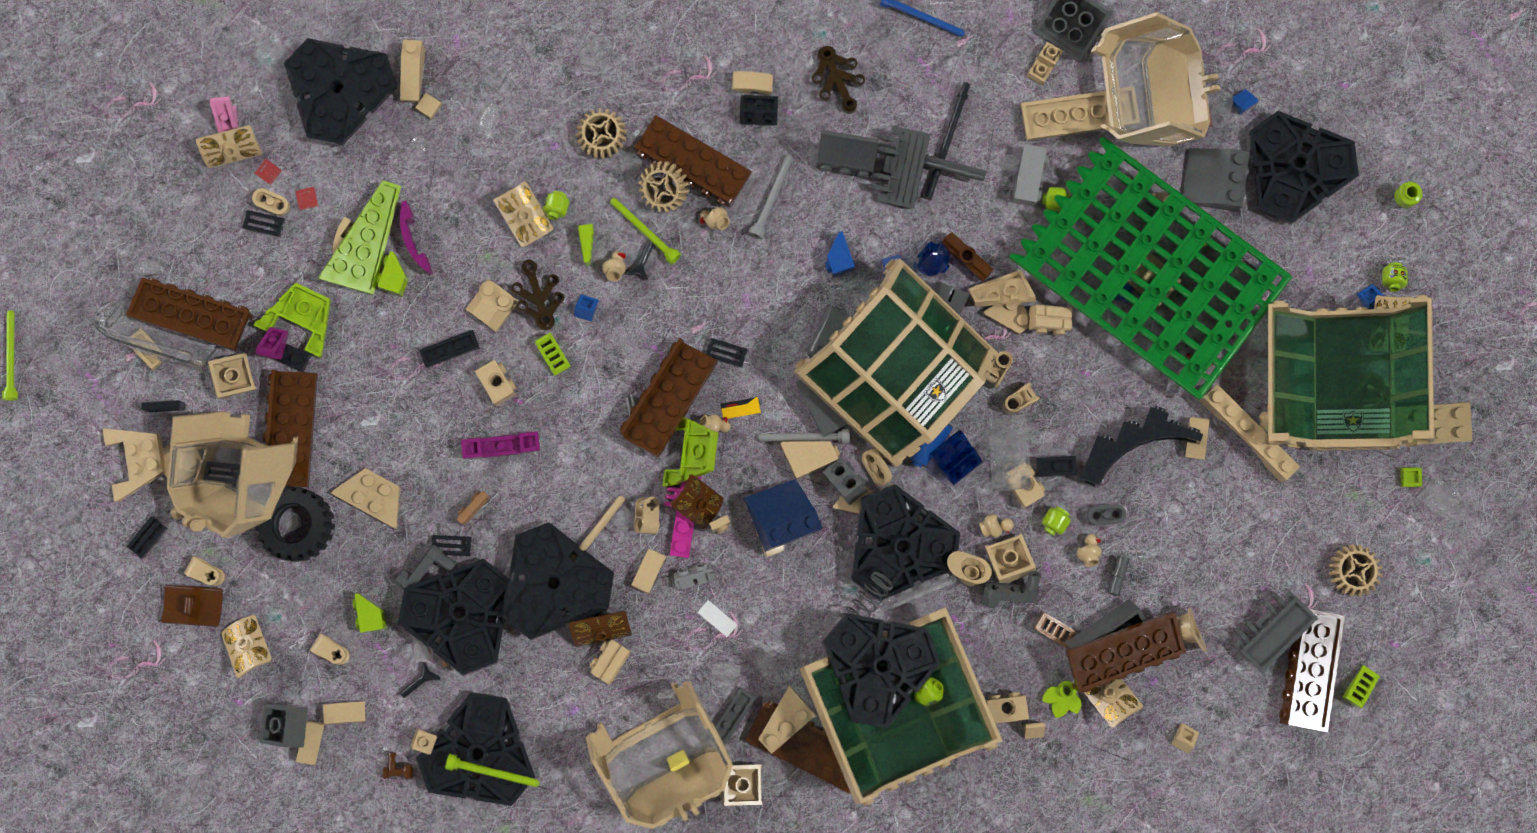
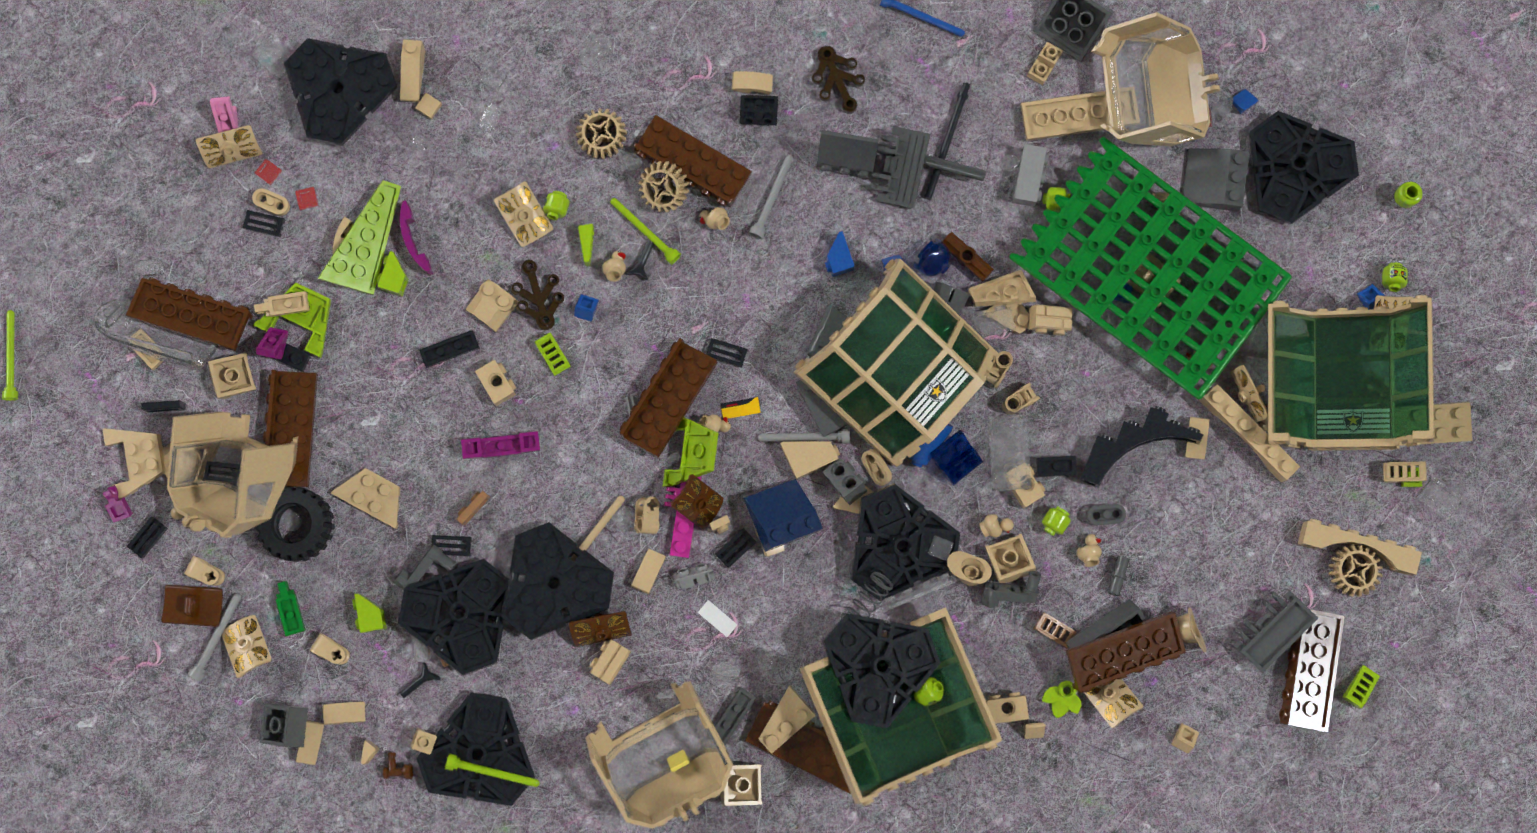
none -> magenta plate [103,485,133,523]
none -> light grey piece [187,594,241,682]
none -> tan hinge [254,291,310,317]
none -> green hinge [275,581,306,637]
none -> tan slope [361,740,379,765]
none -> black tile [715,528,757,568]
none -> clear tile [928,535,954,561]
none -> clear bracket [972,305,1016,338]
none -> tan shield [1230,365,1268,423]
none -> tan arch [1298,519,1422,576]
none -> tan slope [1383,461,1427,483]

